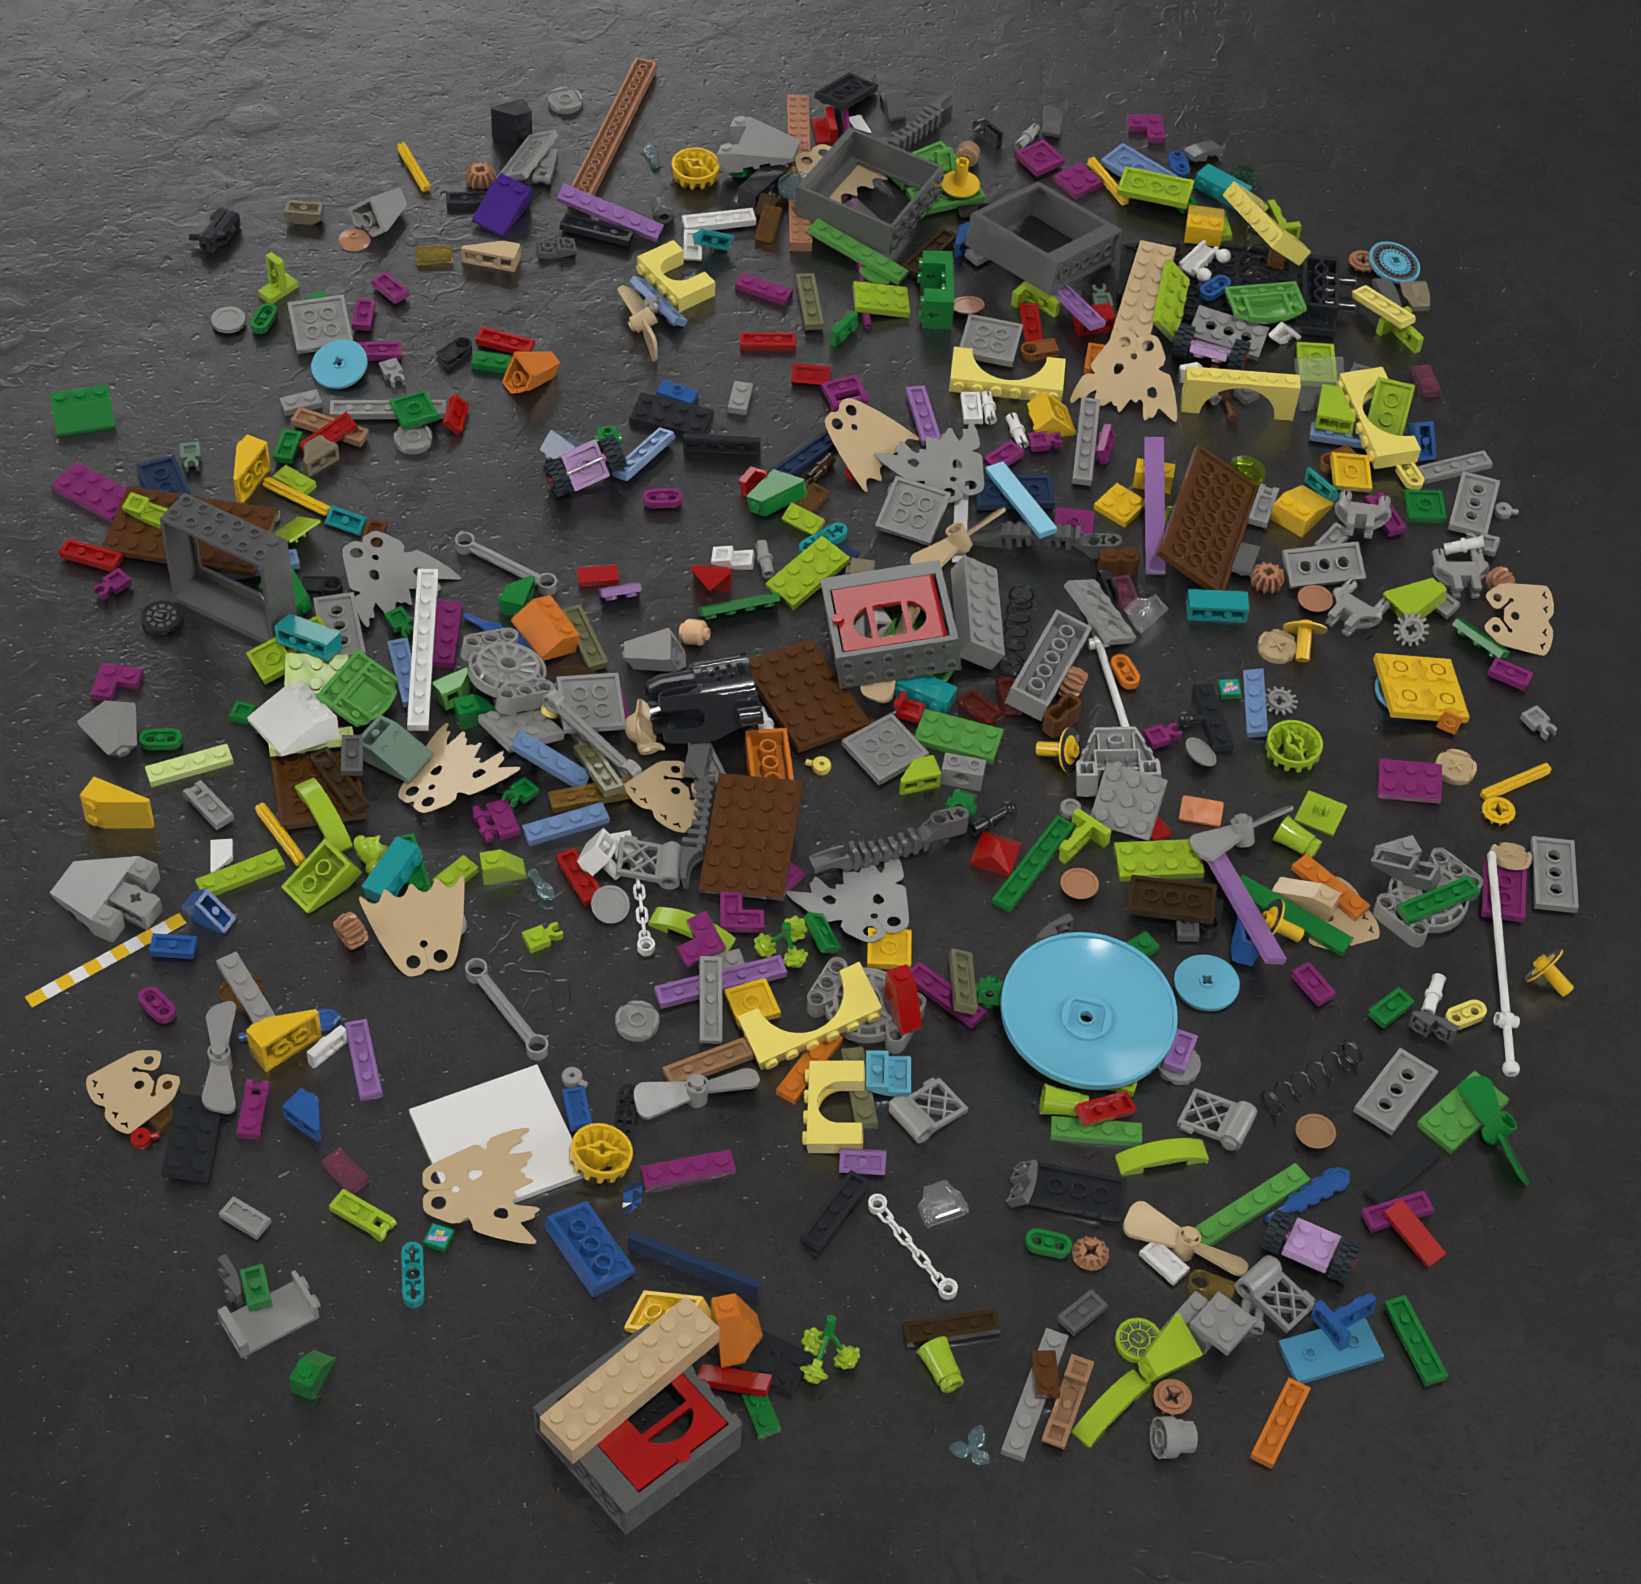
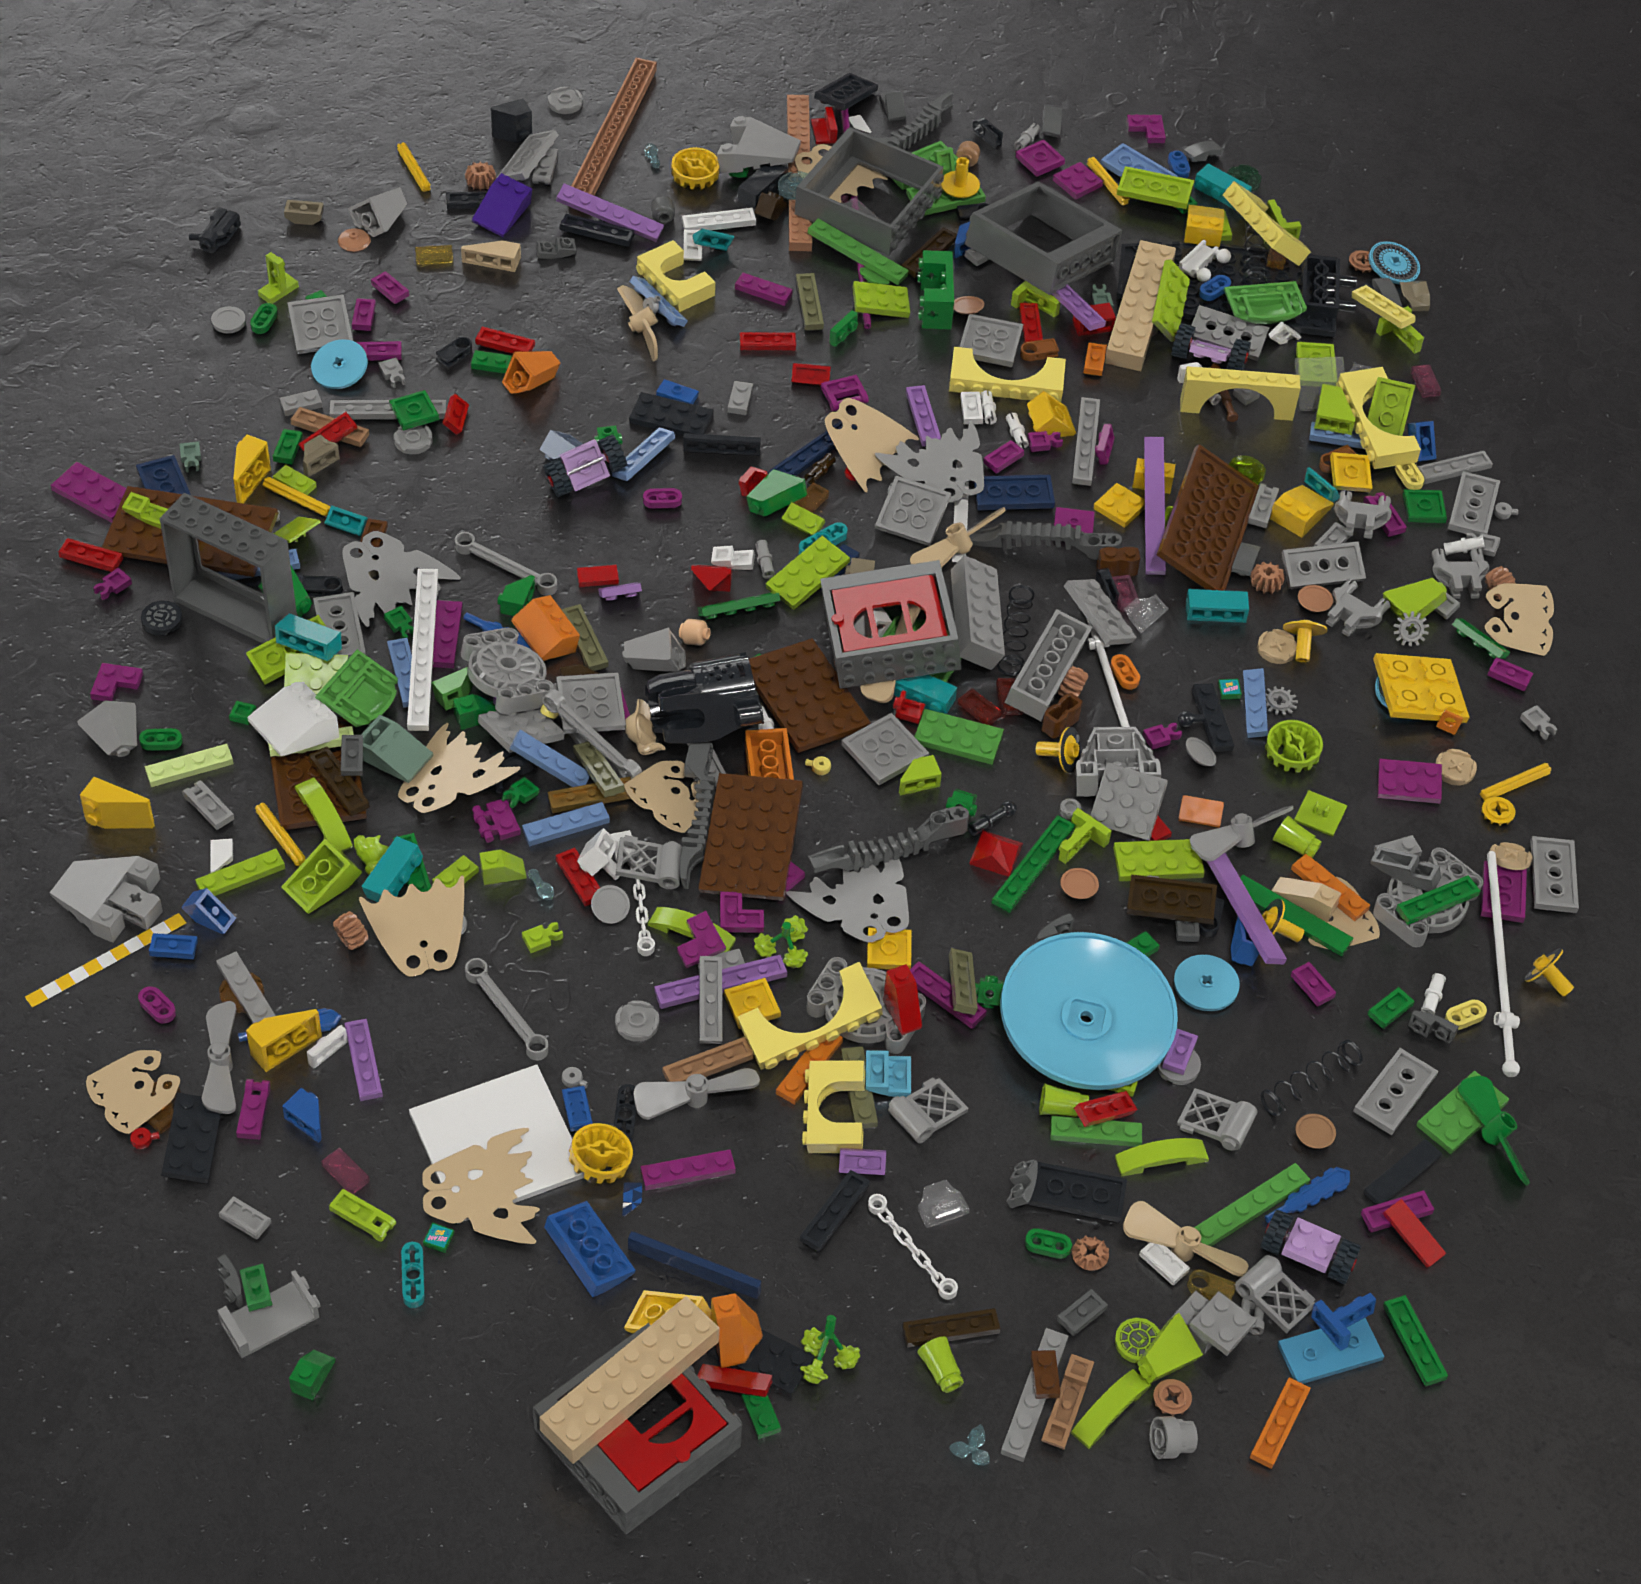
green slope [49,384,116,437] -> none
clear orange tile [754,204,782,244] -> none
green plate [803,912,841,954] -> none
light grey brick [940,753,986,792] -> none
medium azure tile [986,461,1057,539] -> none
tan piece [1070,330,1177,422] -> none

